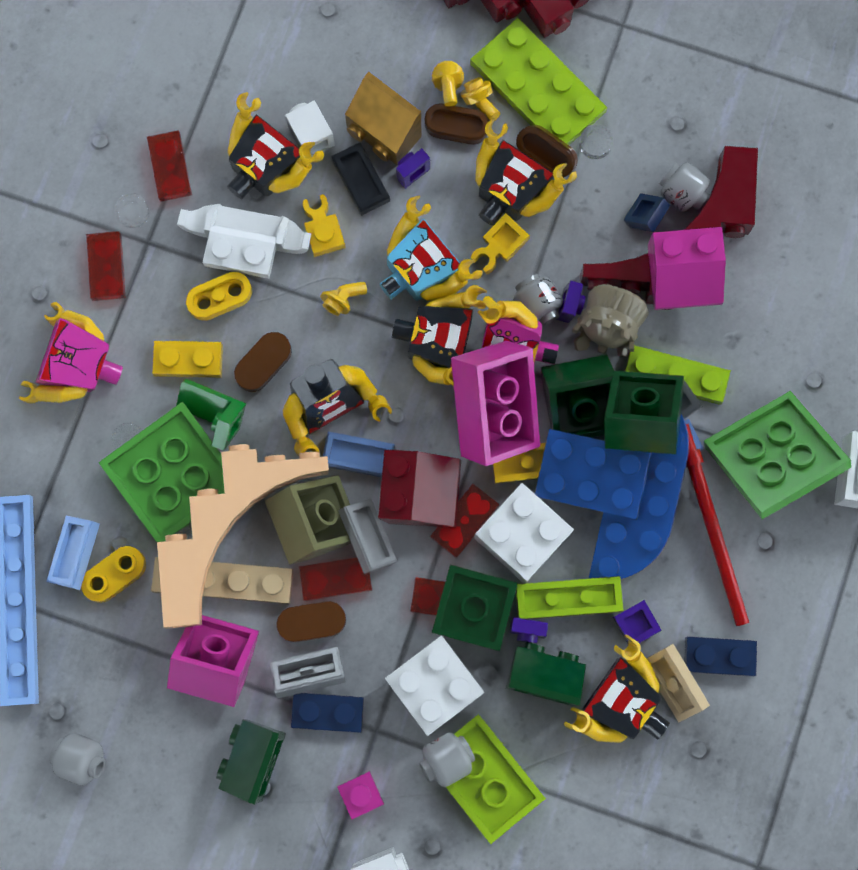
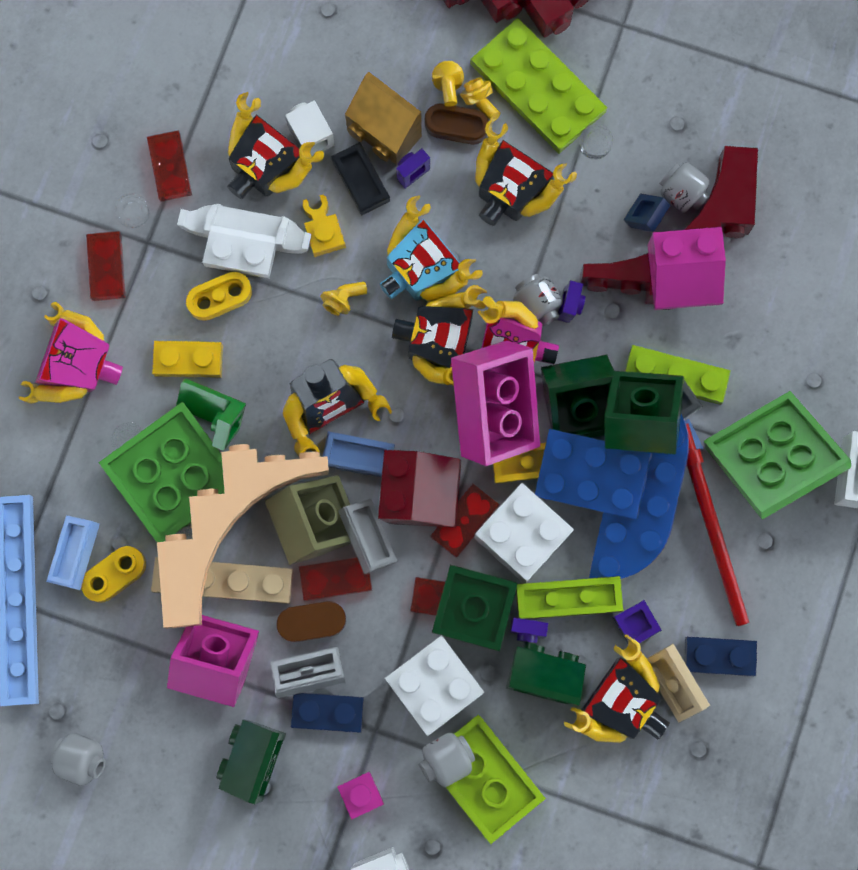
reddish brown tile [234,332,292,392] -> none
yellow plate [471,213,530,275] -> none
reddish brown tile [516,125,578,178] -> none
dark tan hair [572,284,648,357] -> none

